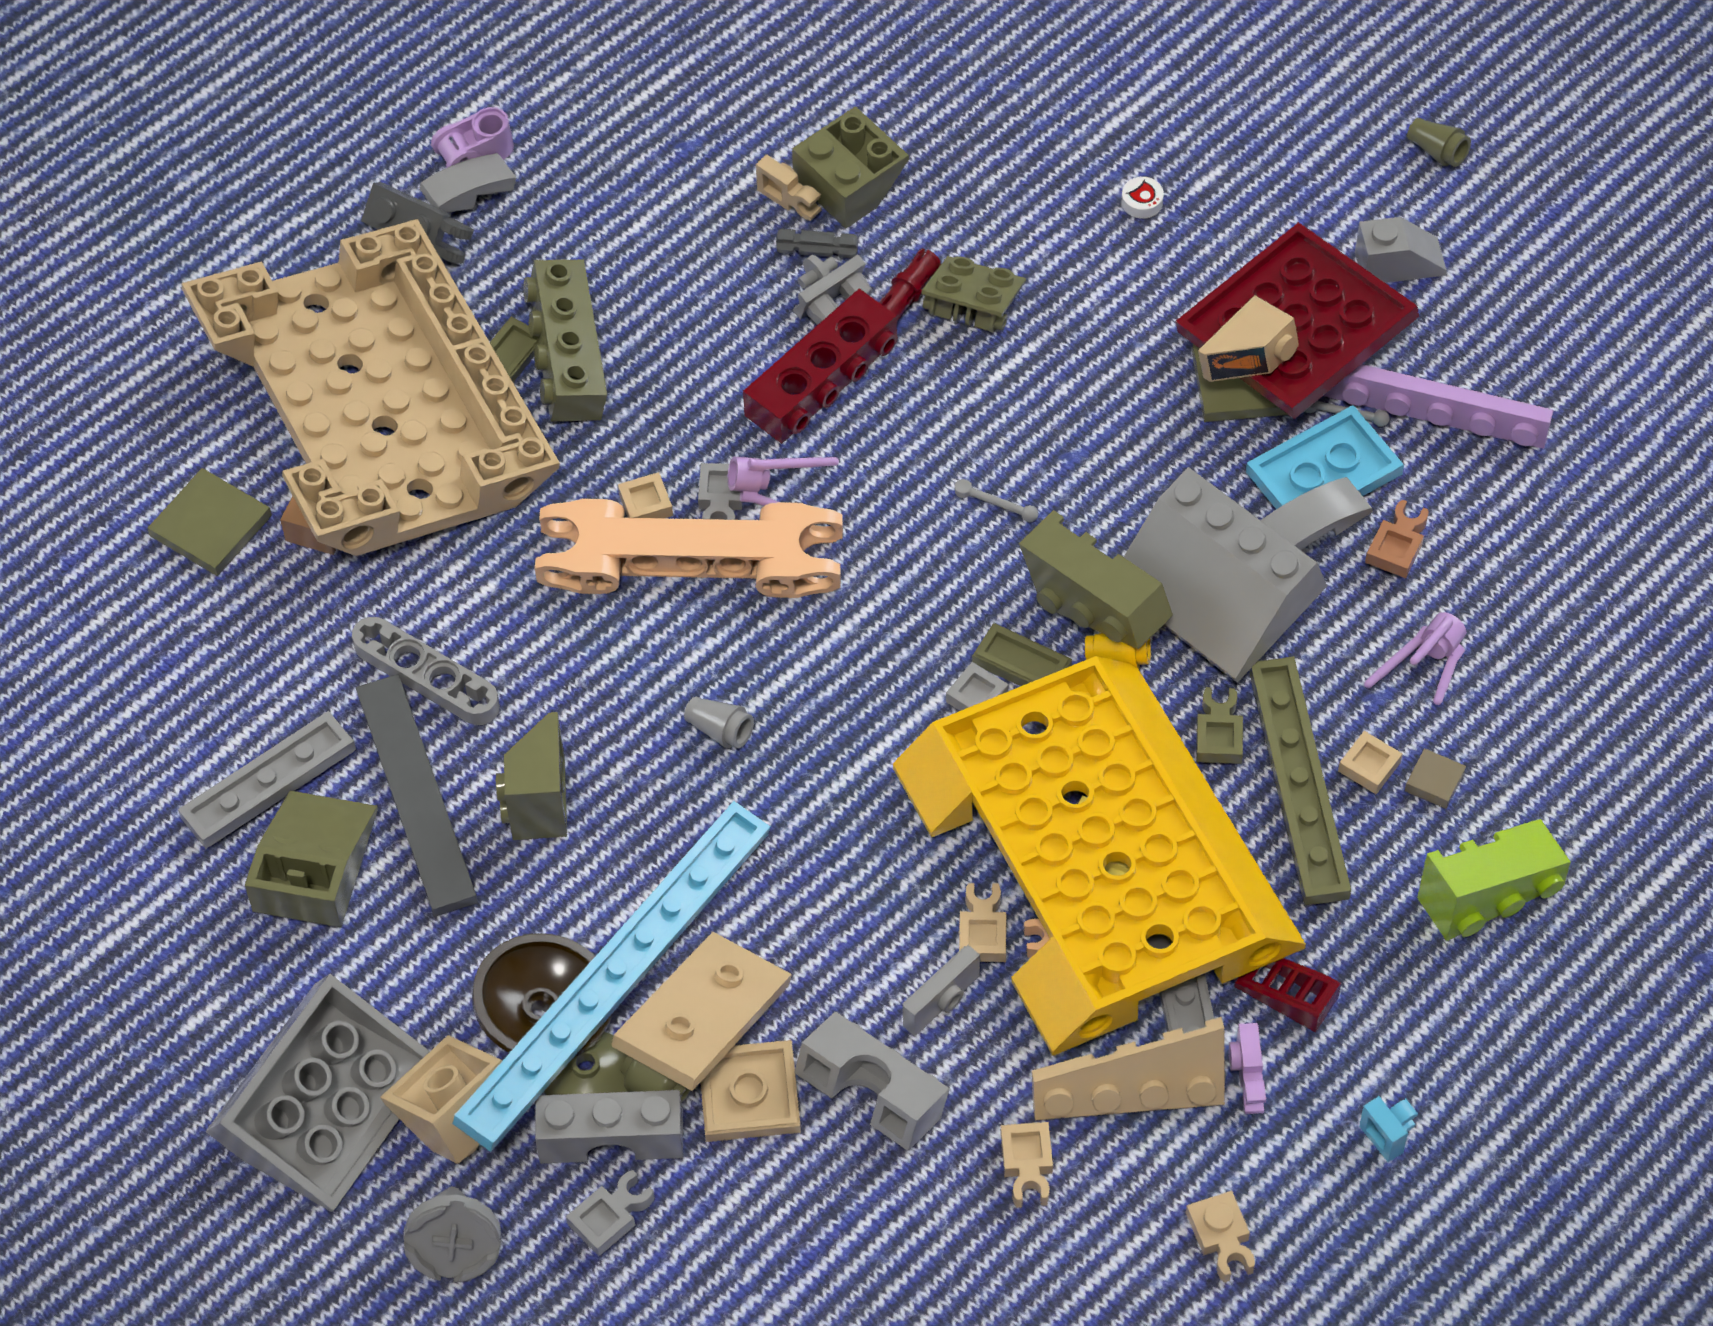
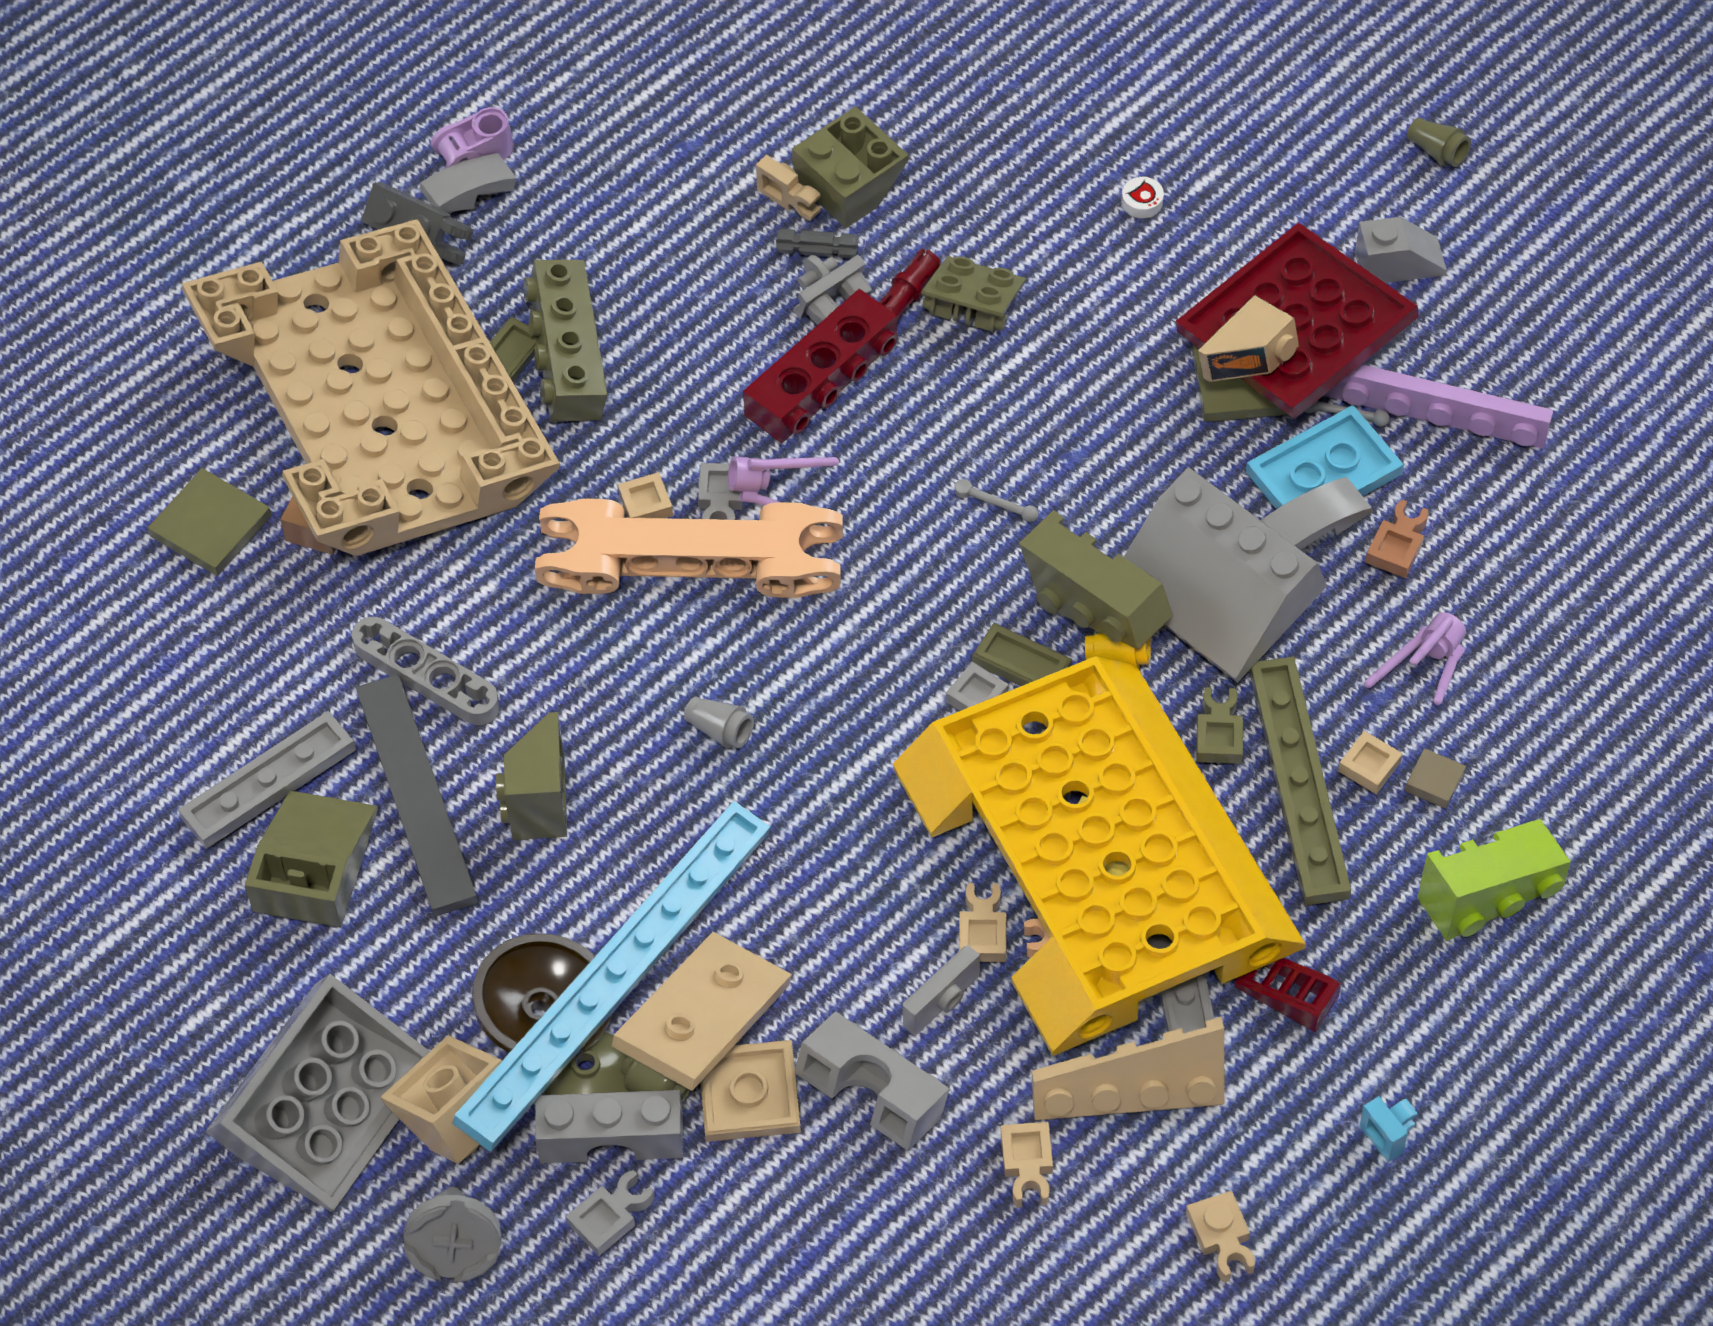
lavender plate [1228,1023,1266,1114] -> none

